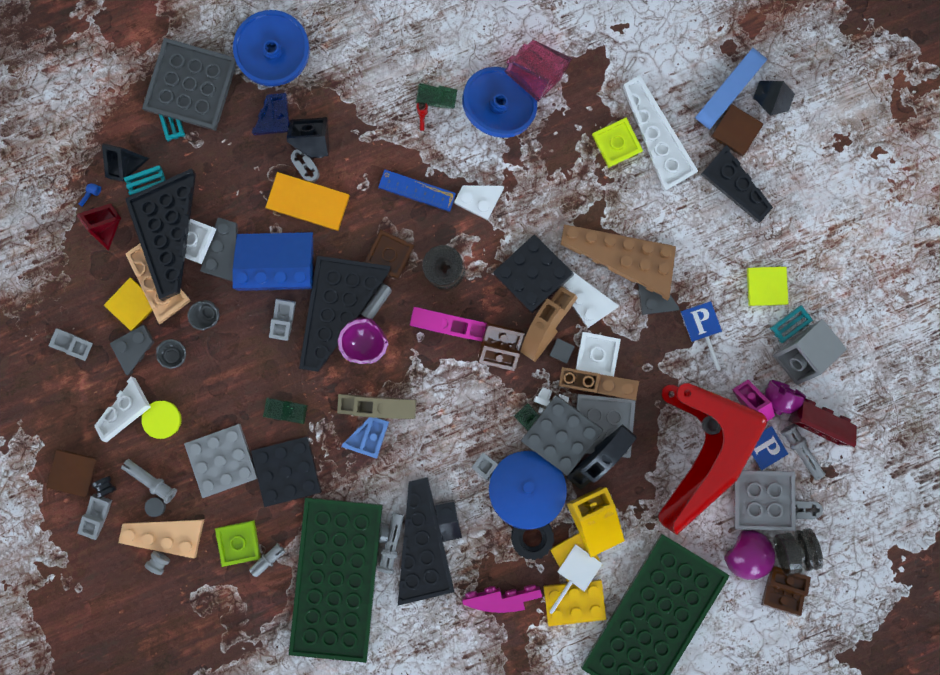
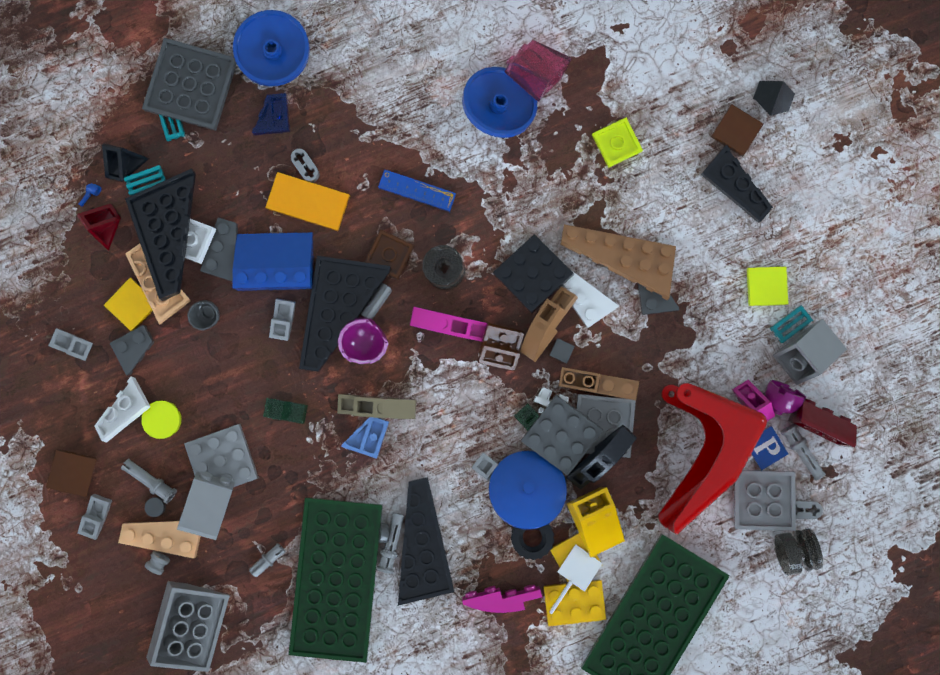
black wheel [91,476,117,498] -> none
dark grey hair [156,339,186,369] -> none
lime tile [215,520,261,567] -> none
black plate [251,436,322,507] -> none
black slope [287,117,329,158] -> none
clear green slope [415,83,457,109] -> none
red hand [416,103,428,131] -> none
black slope [435,499,462,542] -> none
white wing [454,185,504,220] -> none
white plate [575,332,621,377] -> none
white wing [623,75,698,191] -> none
blue piece [681,301,722,371] -> none
medium blue beam [695,48,767,130] -> none
dark grey tile [702,416,721,435] -> none
magenta cylinder [724,530,775,580] -> none
reddish brown slope [761,566,811,617] -> none
none -> light grey slope [146,581,230,672]
none -> light grey slope [177,472,235,540]

